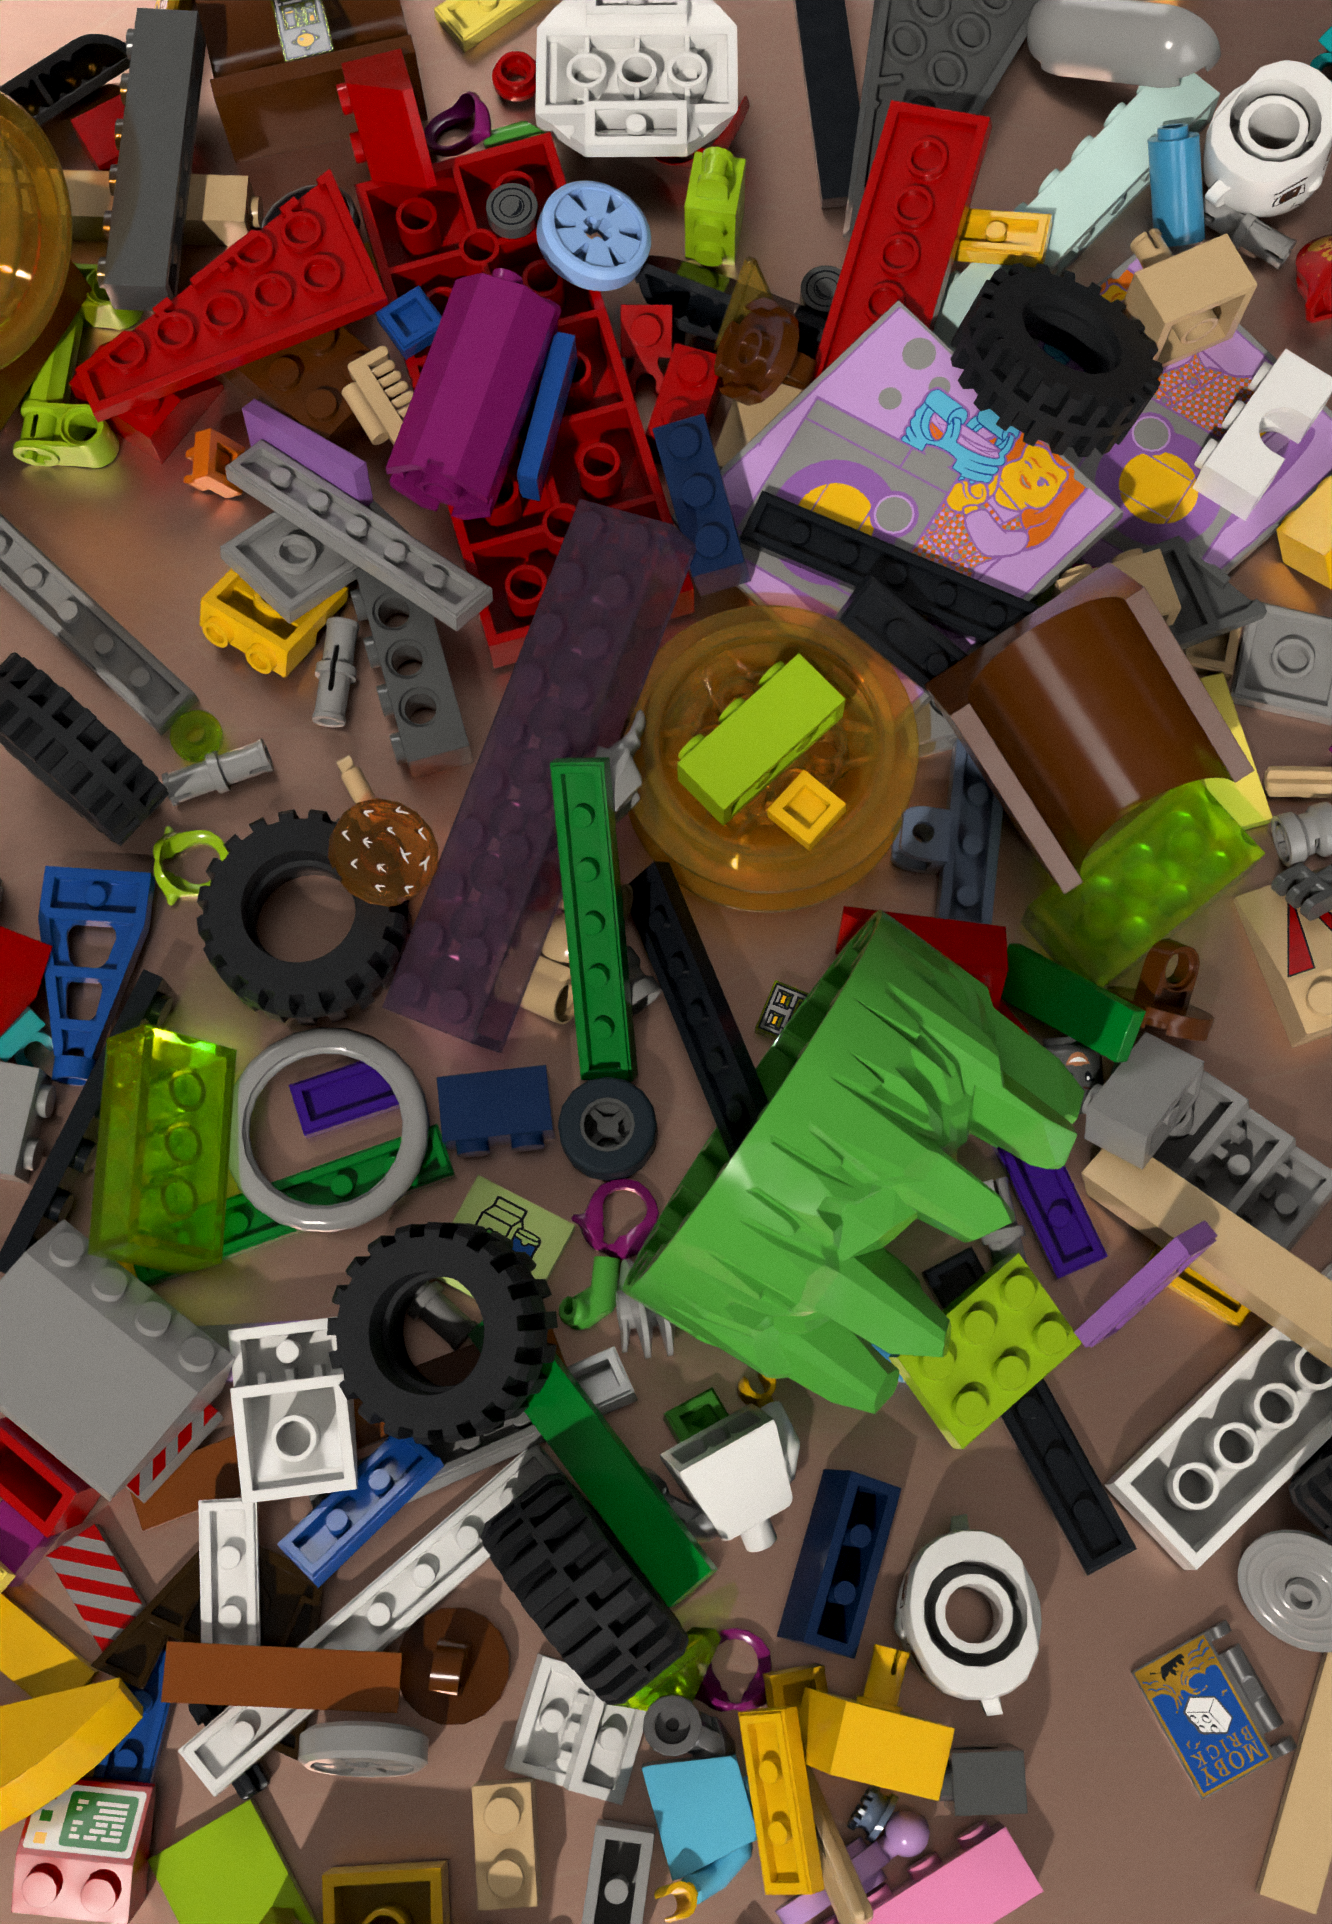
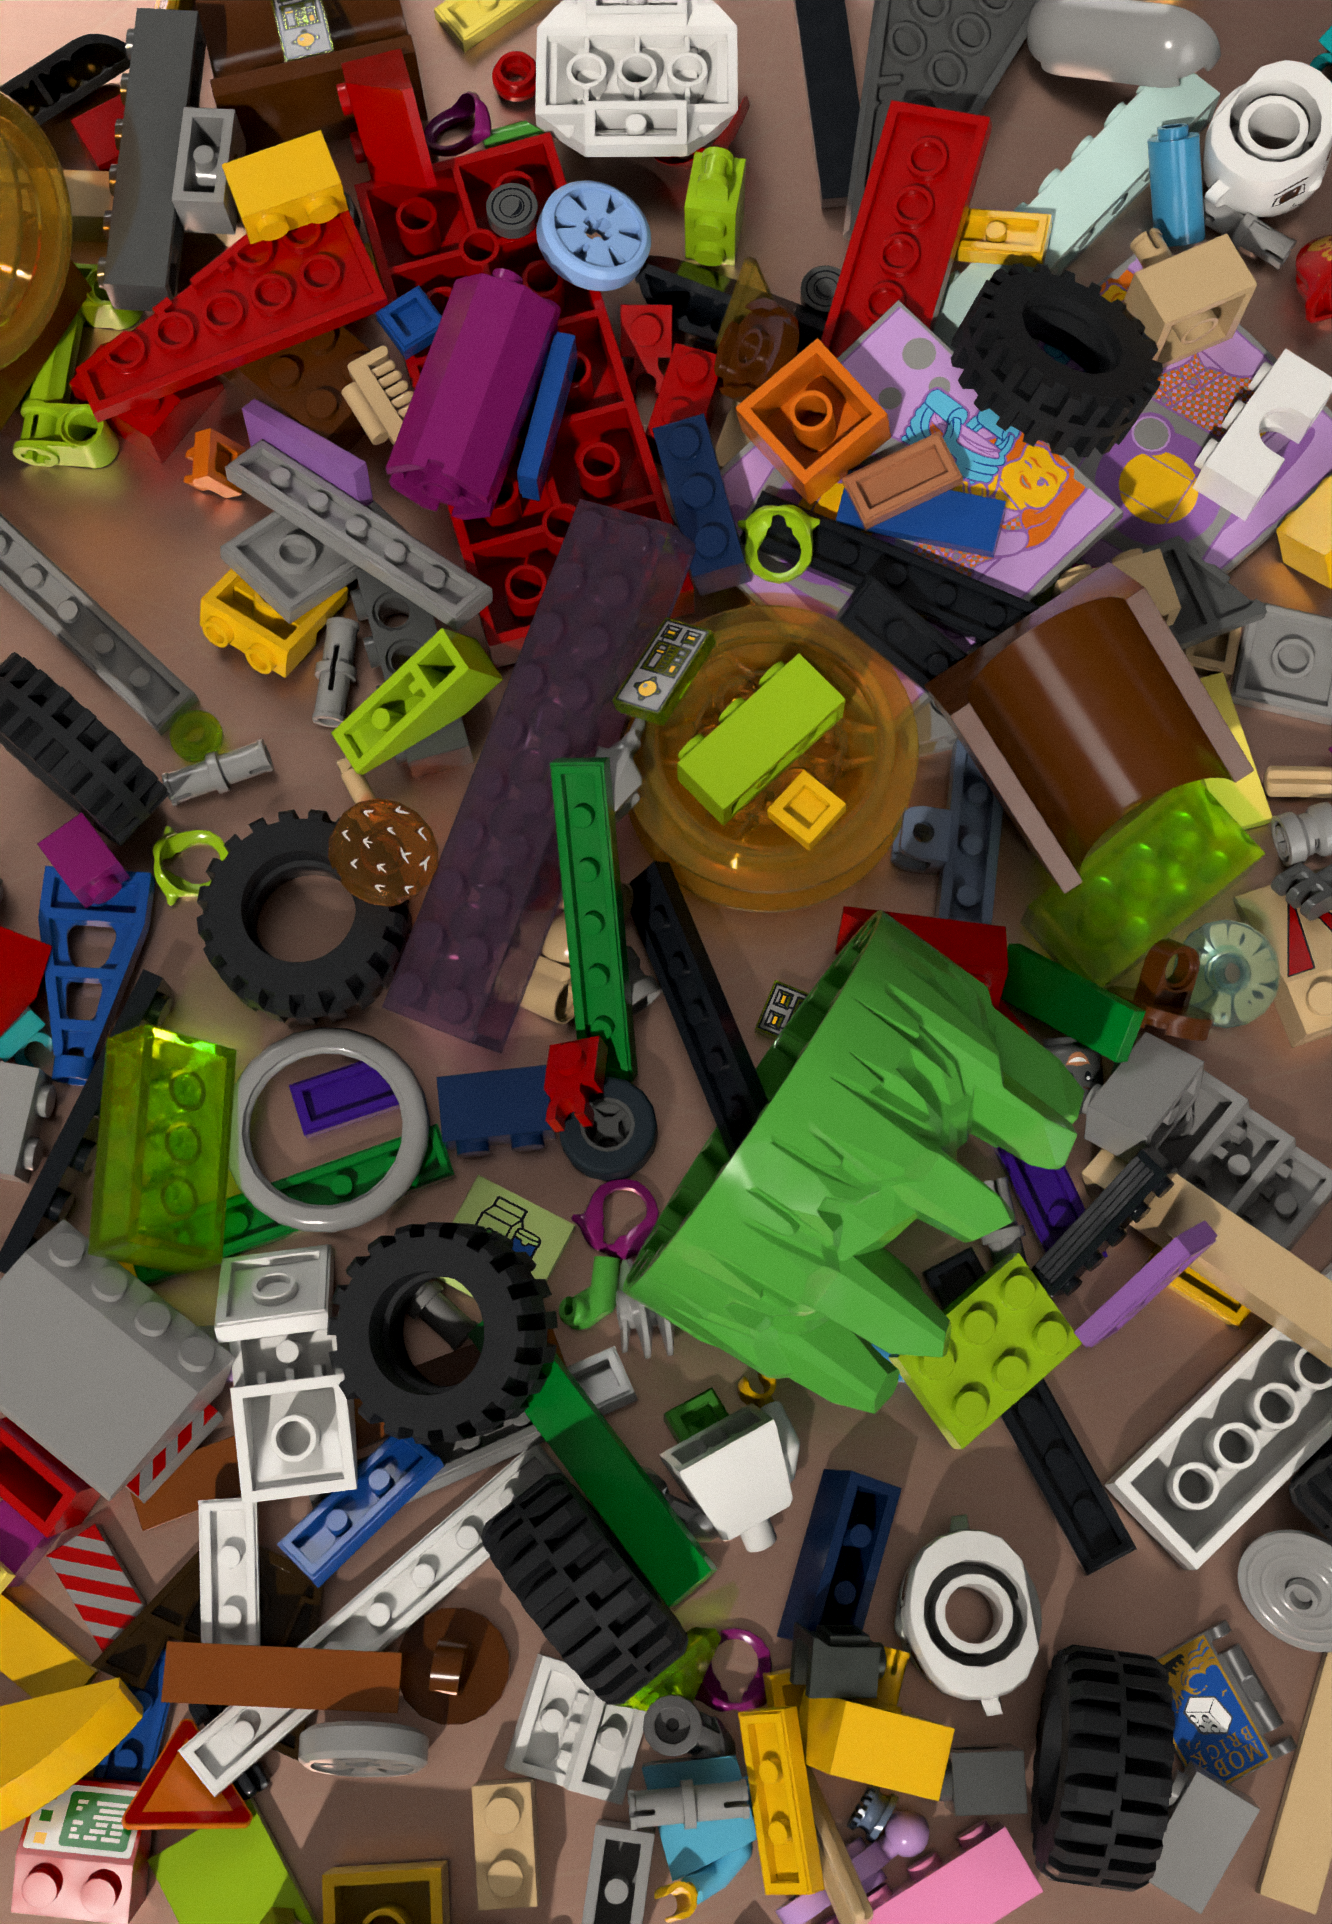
none -> magenta brick [37,812,130,908]
none -> piece [121,1718,253,1830]
none -> light grey brick [172,107,247,235]
none -> white tile [214,1244,335,1343]
none -> yellow brick [221,130,349,244]
none -> lime slope [331,628,503,775]
none -> red plate [544,1036,608,1132]
none -> tile [612,617,716,726]
none -> light grey pin [627,1779,750,1830]
none -> orange brick [735,338,891,506]
none -> lime piece [737,505,821,584]
none -> pearl dark grey window [790,1622,886,1698]
none -> blue tile [836,470,1006,558]
none -> nougat tile [842,431,963,530]
none -> black piece [1031,1146,1179,1298]
none -> black tyre [1031,1644,1175,1892]
none -> light grey brick [1149,1760,1260,1914]
none -> clear light blue dish [1173,919,1280,1028]

